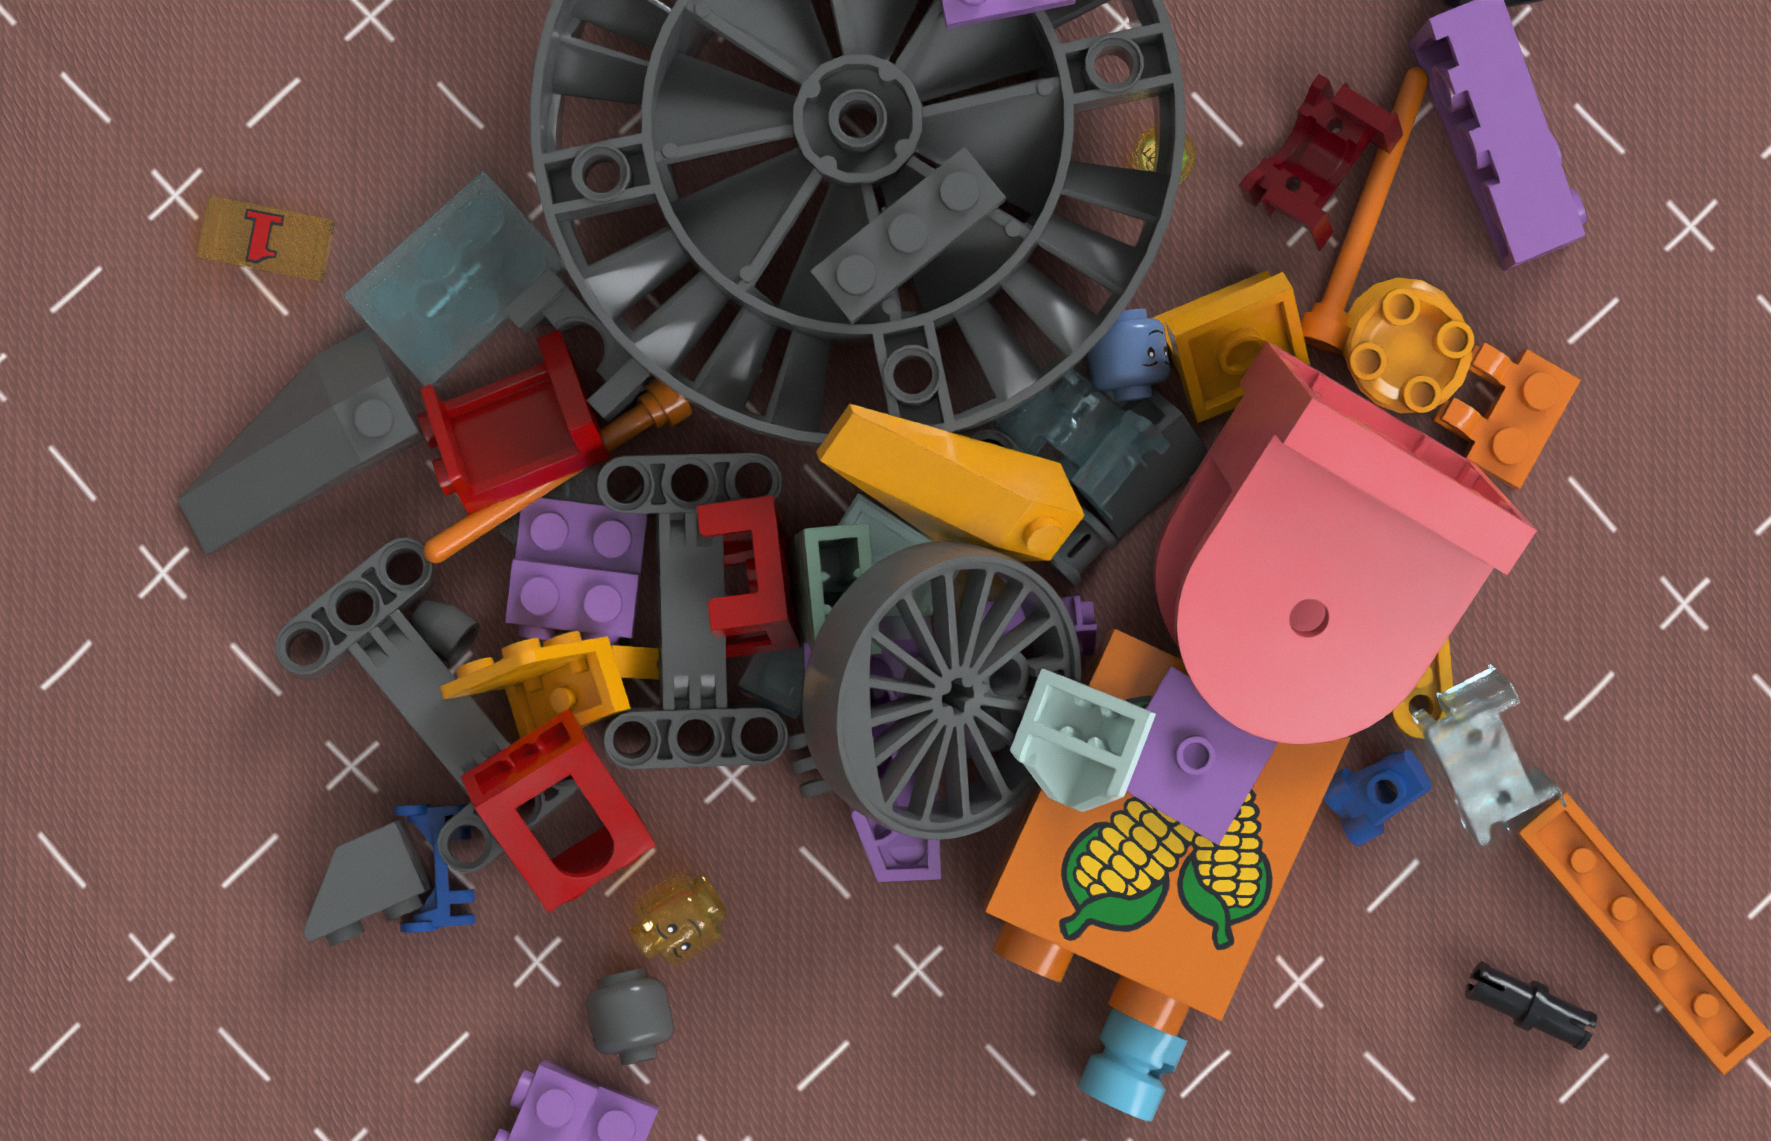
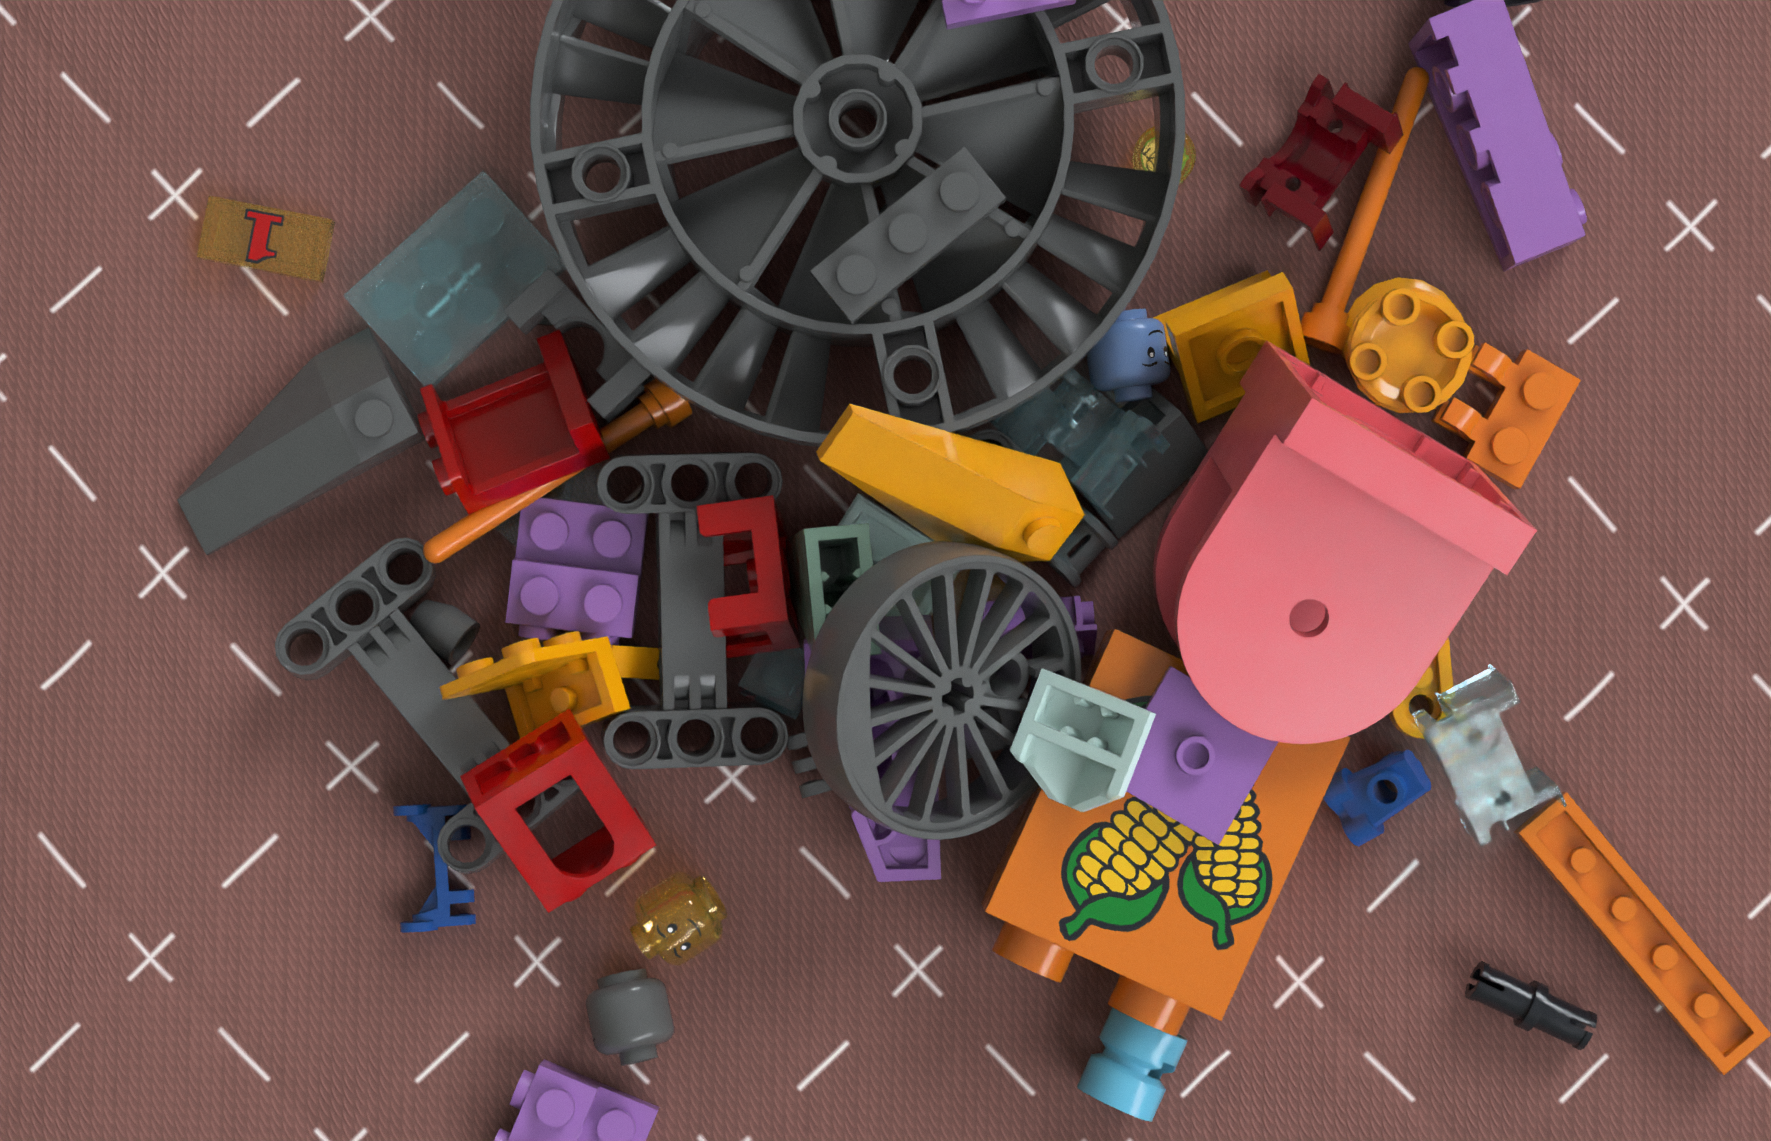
dark grey slope [303,819,434,947] -> none

